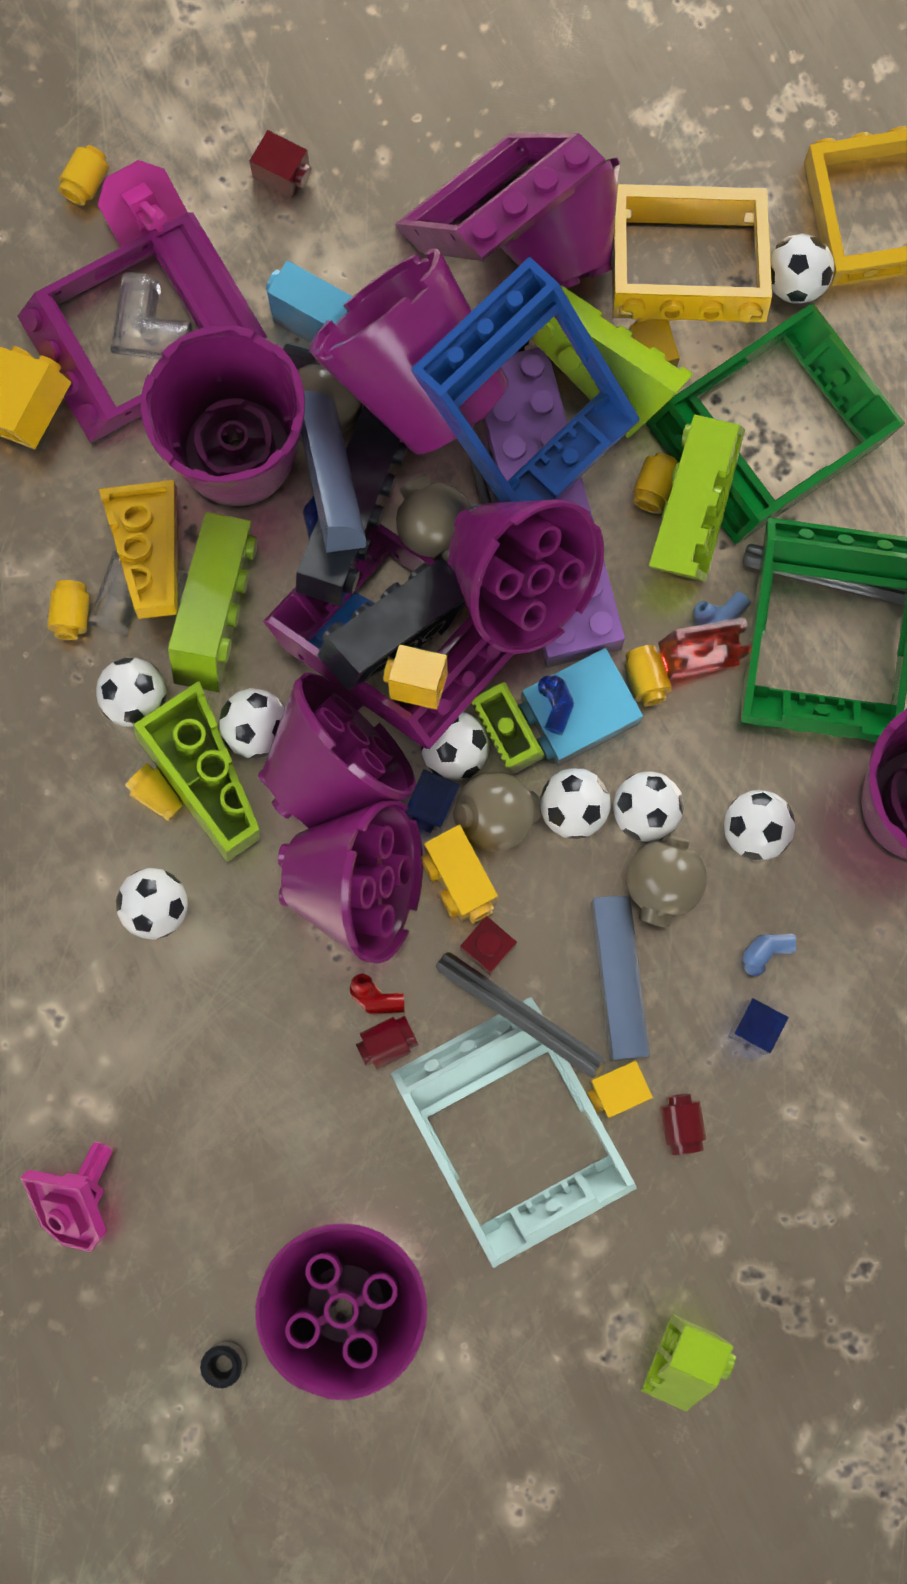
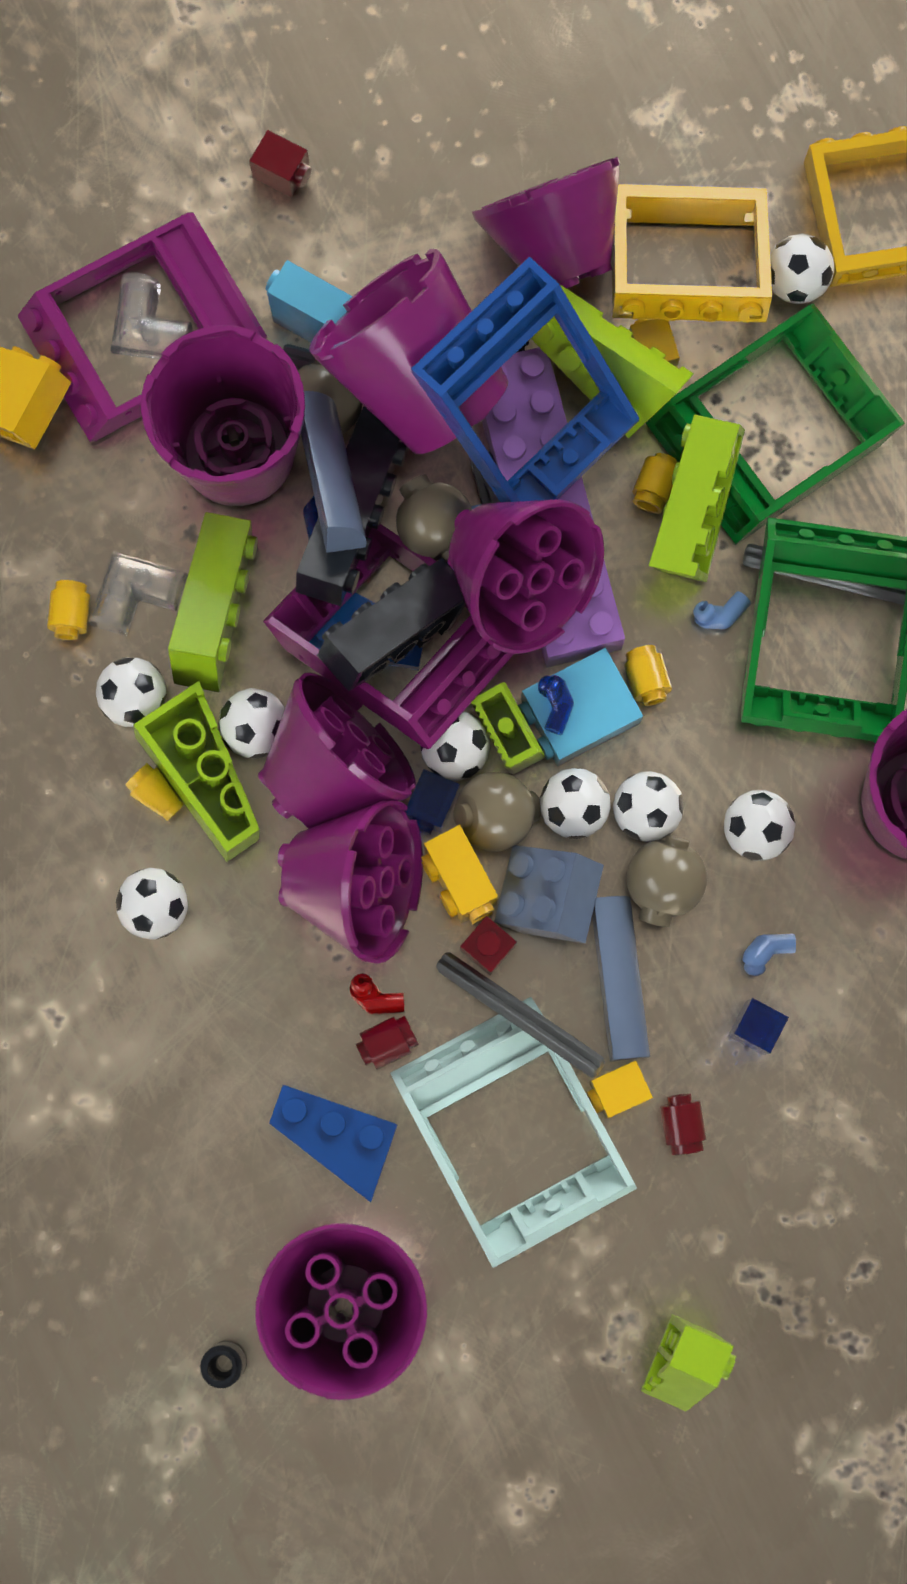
dark pink piece [21,1142,112,1252] -> none
yellow brick [58,145,110,206] -> none
dark pink piece [97,160,188,248] -> none
yellow wing [99,480,178,619] -> none
yellow brick [383,644,448,710] -> none
magenta window [395,133,606,261] -> none
clear red hinge [658,617,751,680] -> none
none -> blue wing [269,1085,398,1202]
none -> sand blue brick [494,845,604,943]

